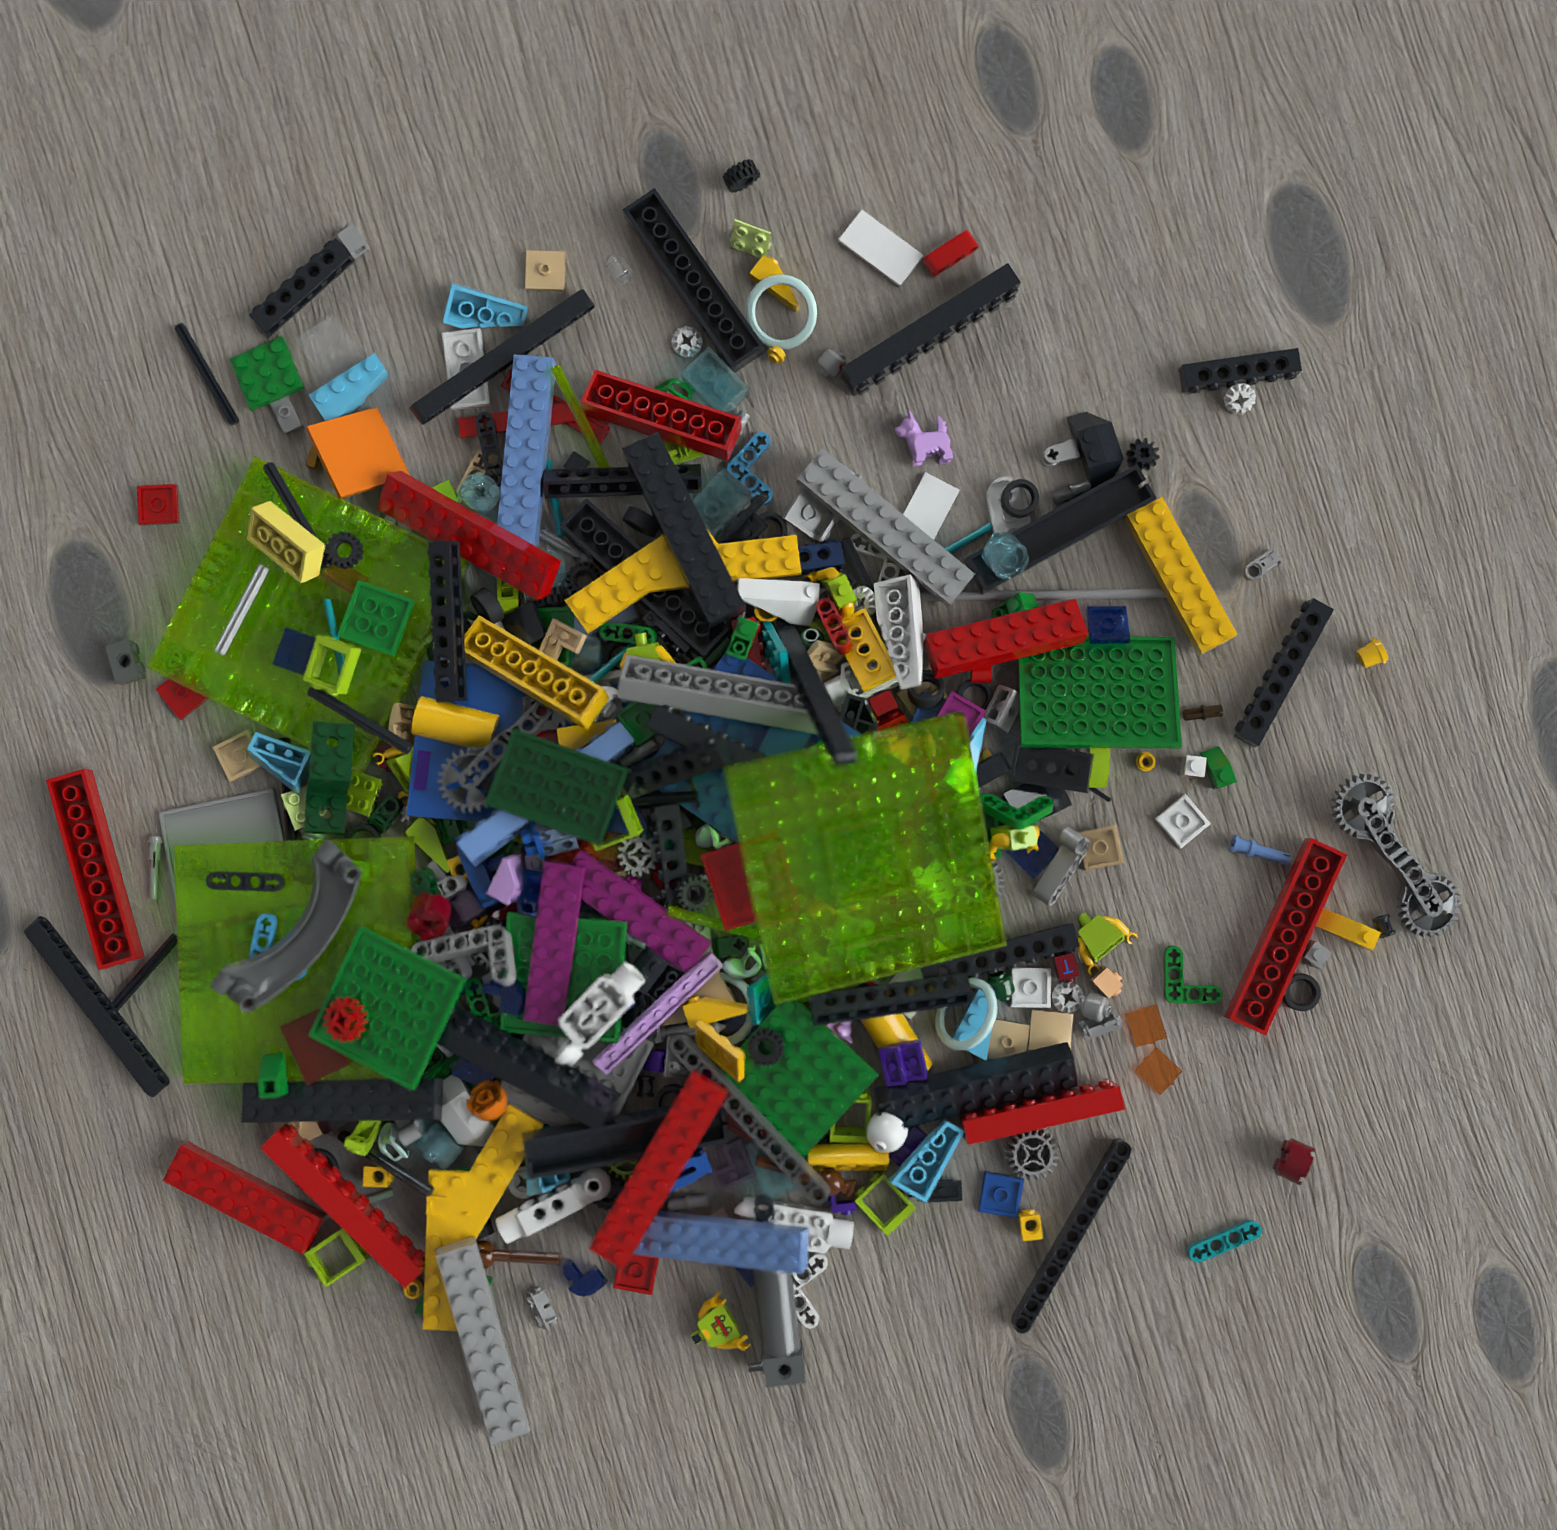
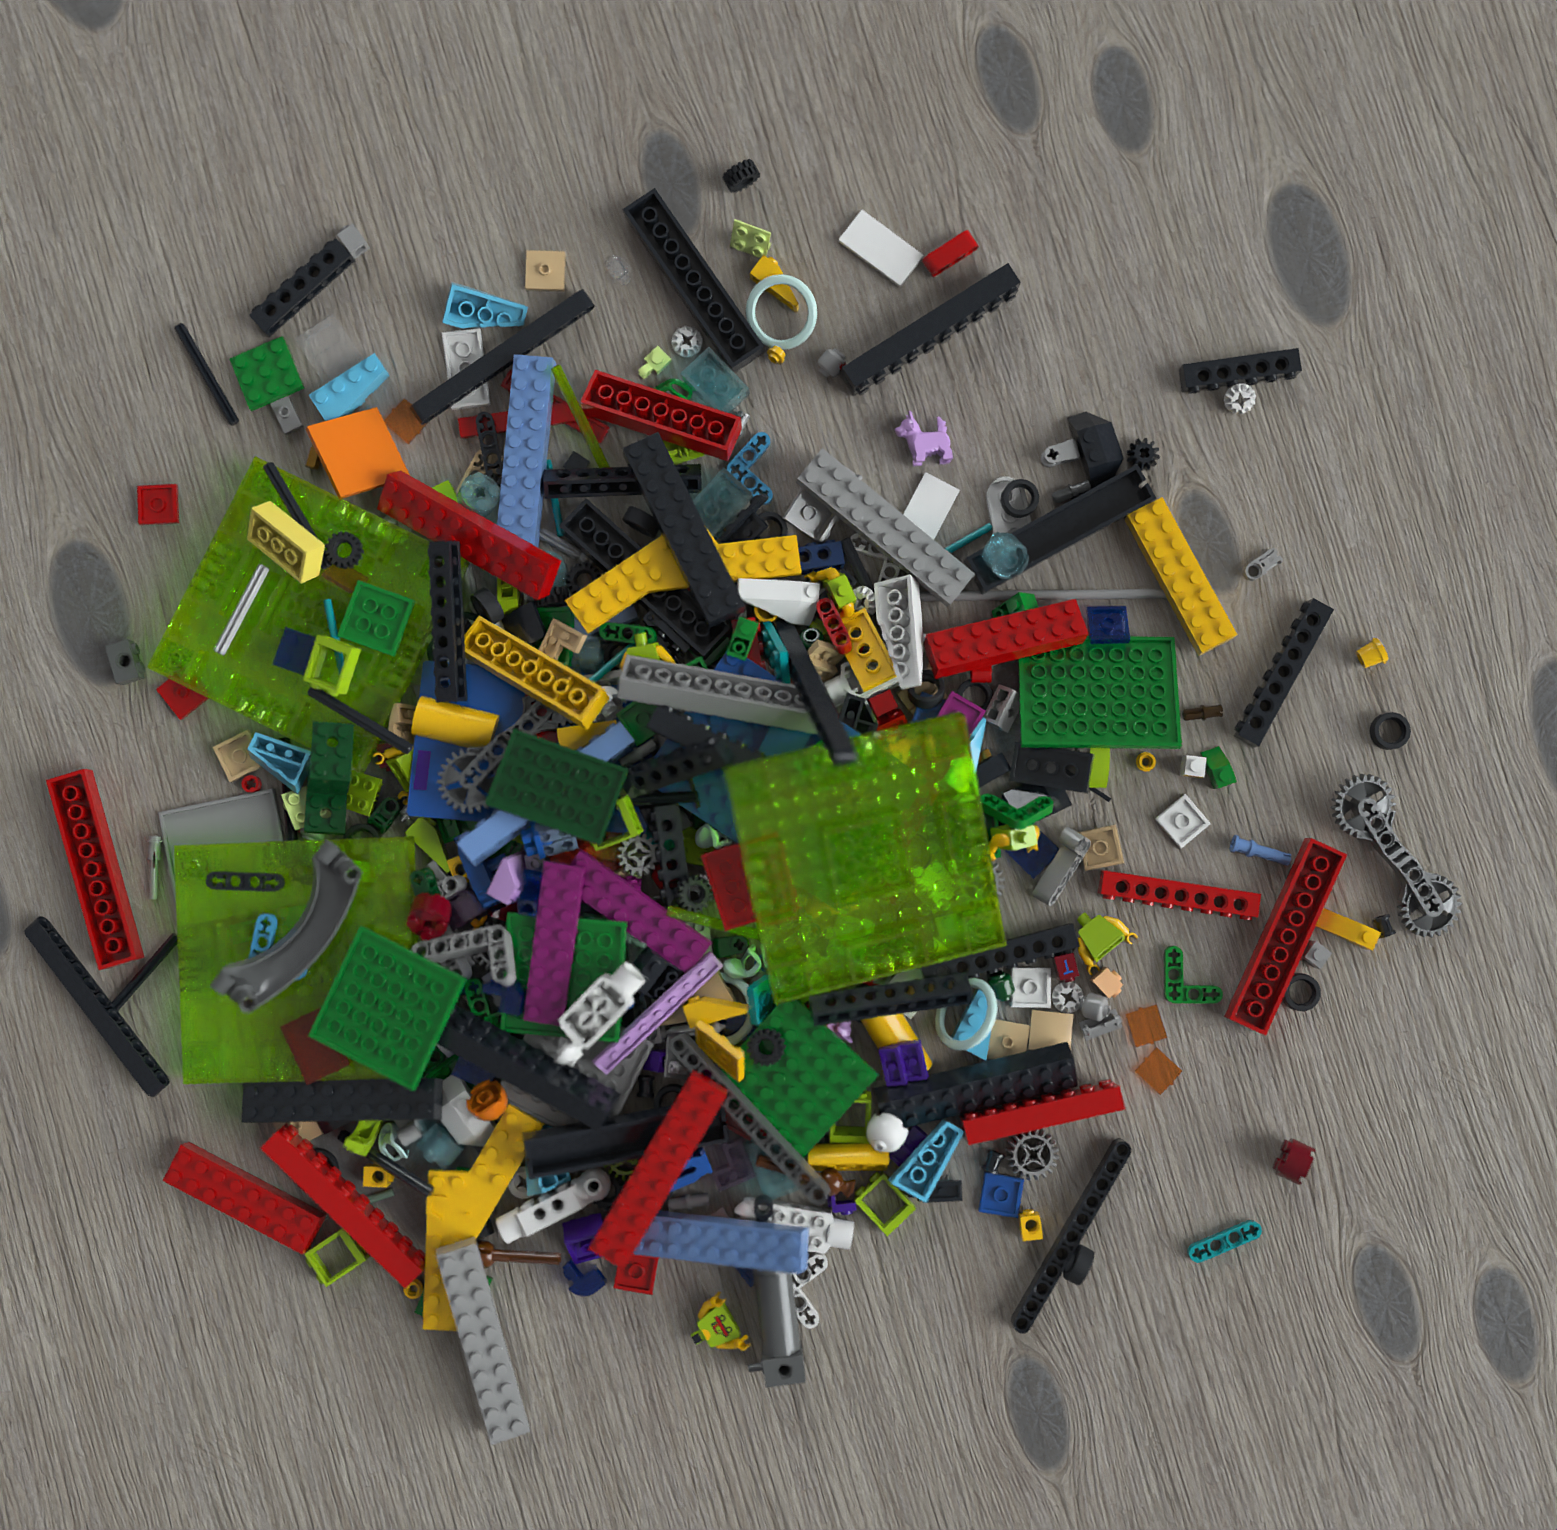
green slope [258,1053,288,1099] -> none
red gear [323,997,368,1042] -> none
light grey hinge [526,1286,557,1330] -> none
none -> red bush [241,775,262,793]
none -> clear orange piece [384,398,430,444]
none -> dark purple slope [562,1213,604,1264]
none -> yellowish green plate [638,346,671,379]
none -> black bush [981,1149,1005,1175]
none -> black tyre [1063,1244,1095,1286]
none -> red brick [1098,870,1261,920]
none -> black tyre [1369,712,1411,750]

